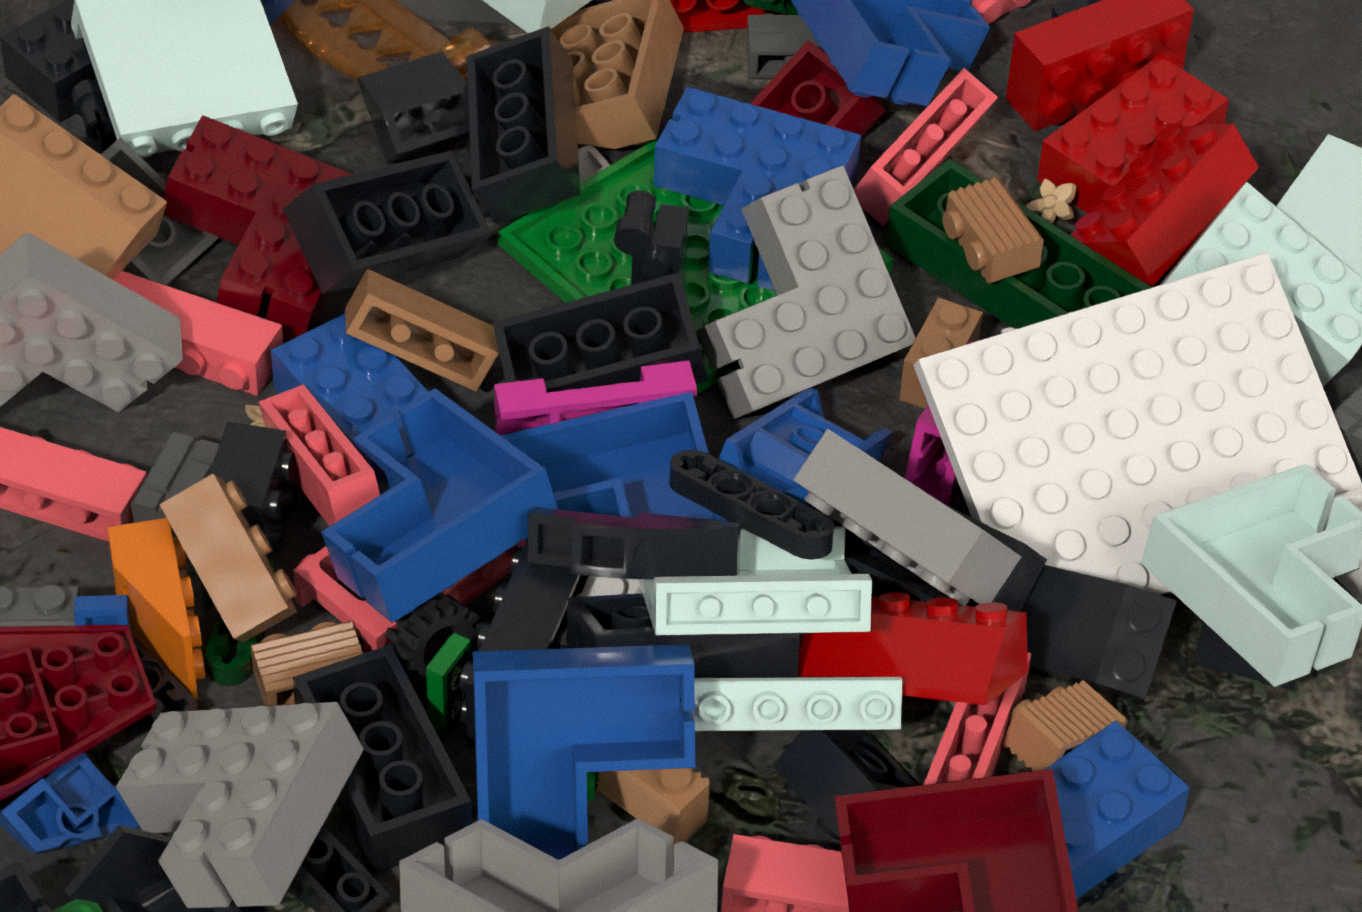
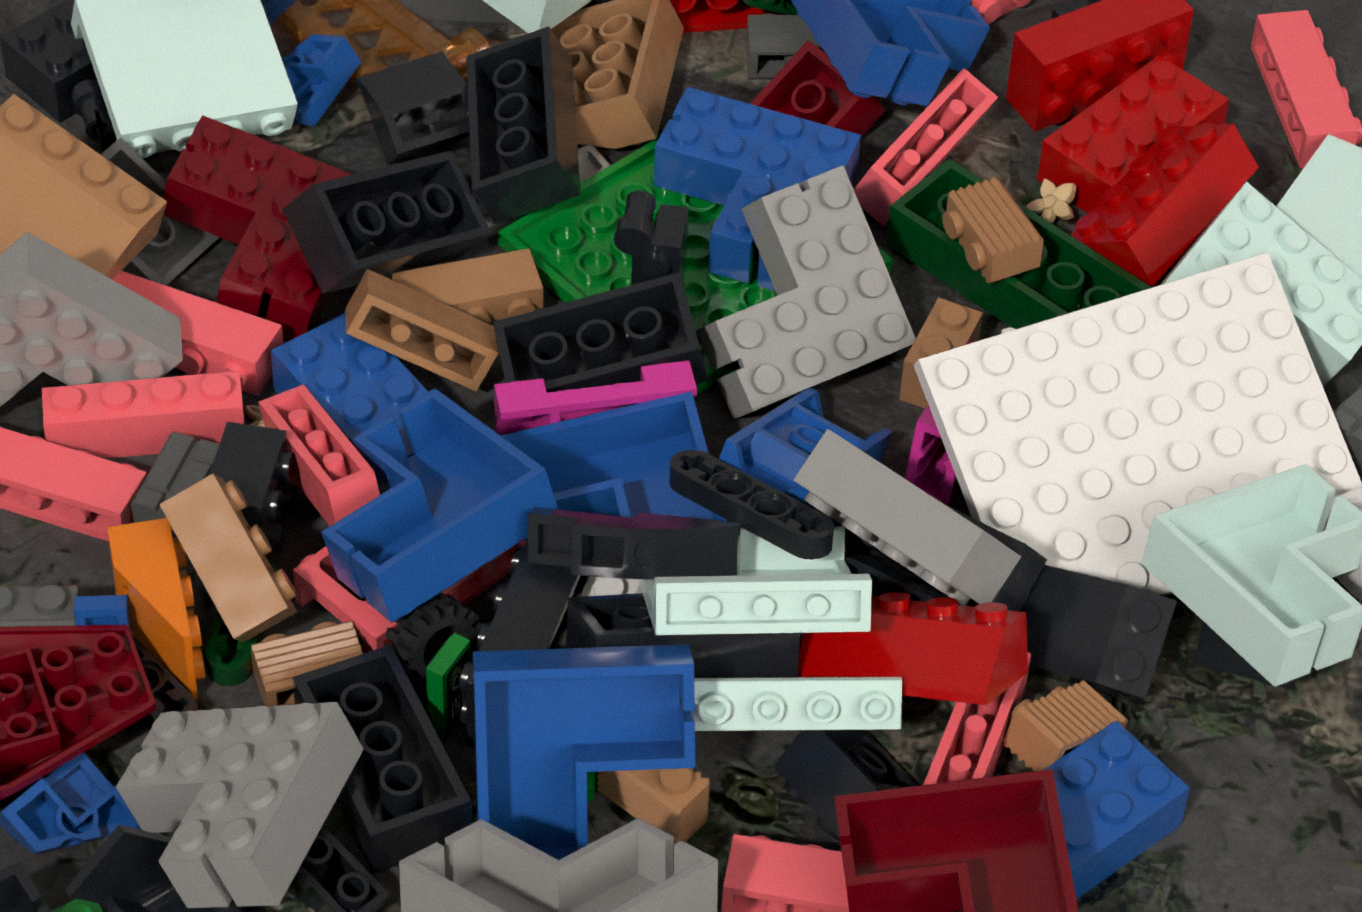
none -> coral brick [42,371,244,459]
none -> blue slope [282,34,361,126]
none -> medium nougat brick [391,248,543,326]
none -> coral brick [1251,10,1362,168]

